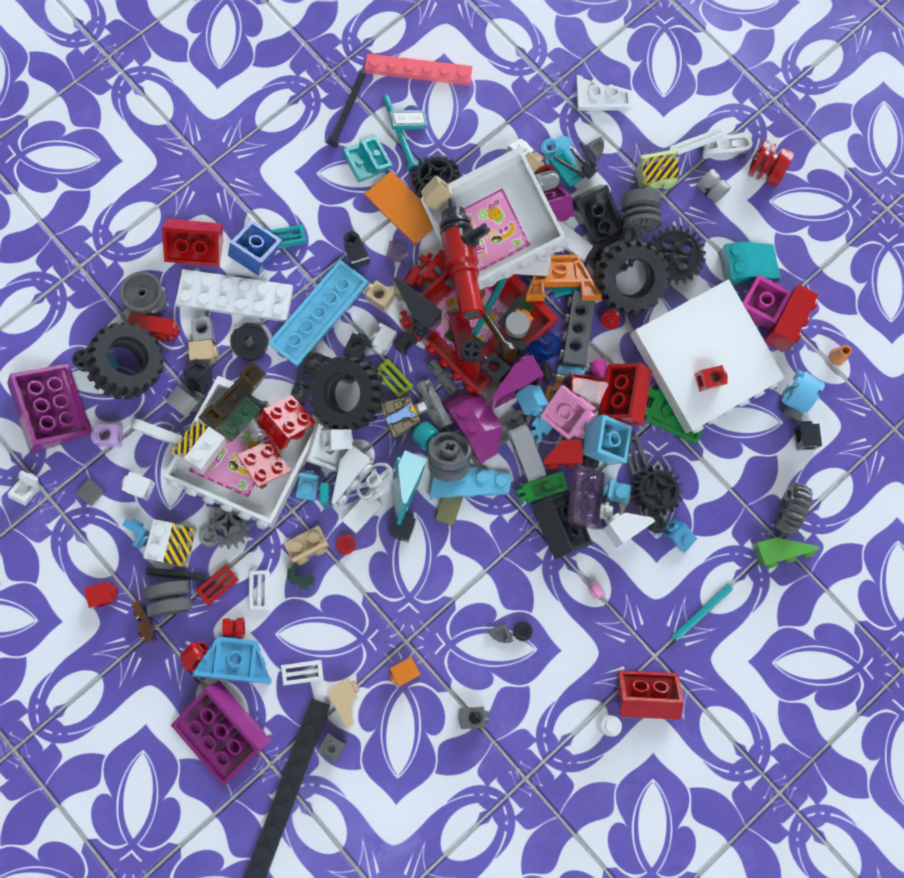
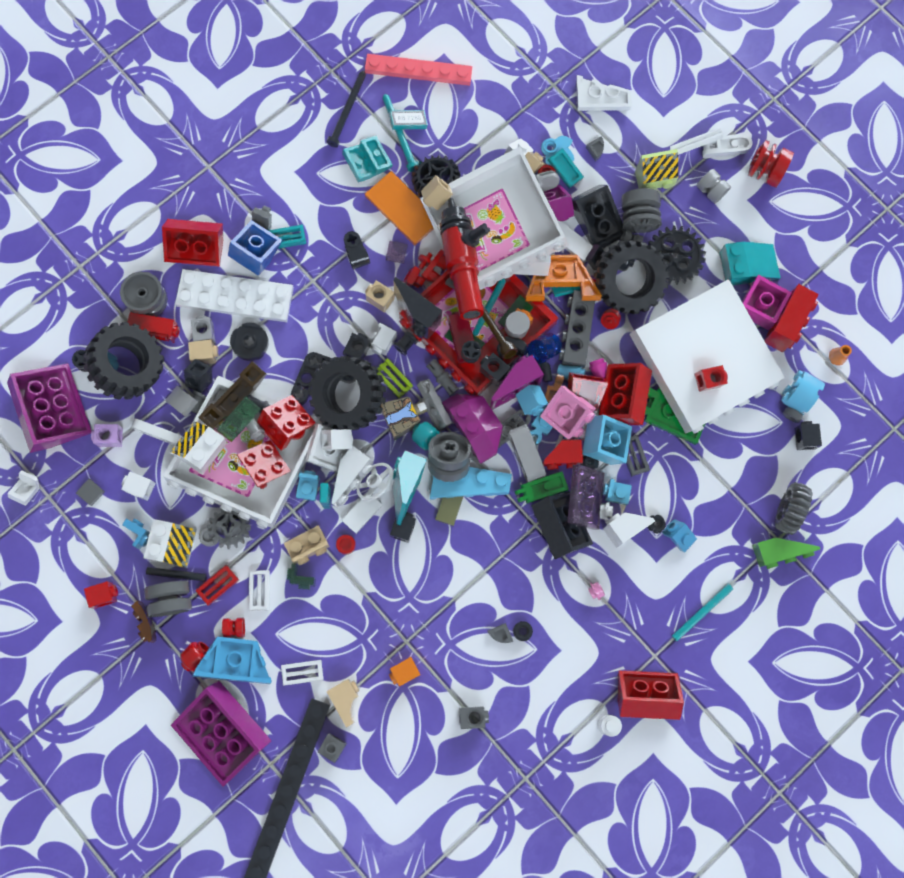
medium azure plate [268,260,369,367] -> none
black plant [553,142,599,180] -> none
black gear [631,465,684,516] -> none
none -> dark grey tile [252,206,272,230]

